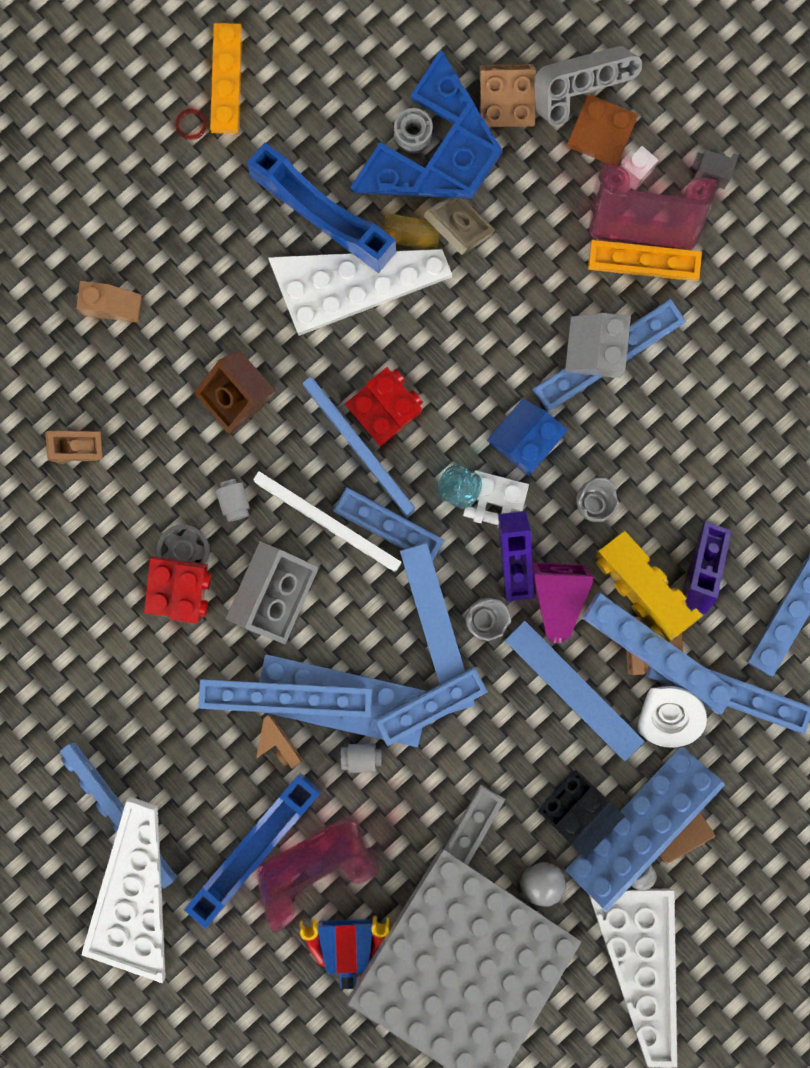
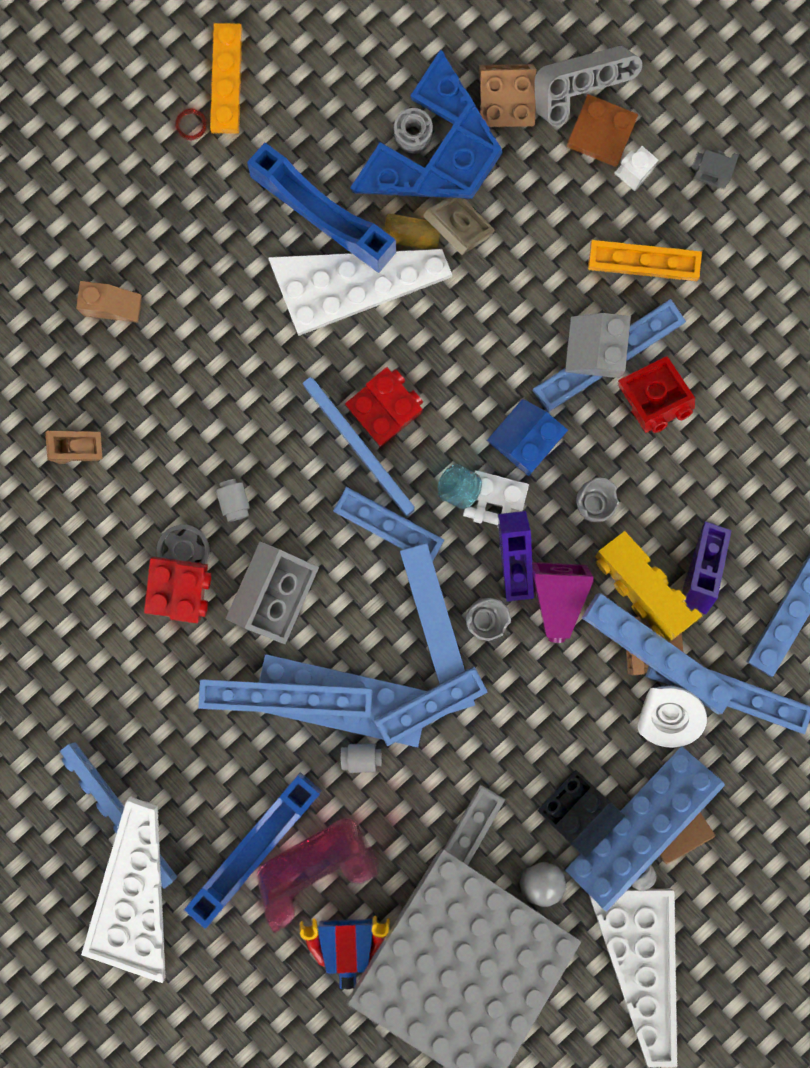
reddish brown slope [194,350,276,434] -> none
white tile [254,472,402,572] -> none
medium nougat slope [256,714,303,768] -> none
medium blue tile [504,621,645,761] -> none
clear pink windscreen [589,164,717,250] -> none
none -> red plate [618,356,695,433]

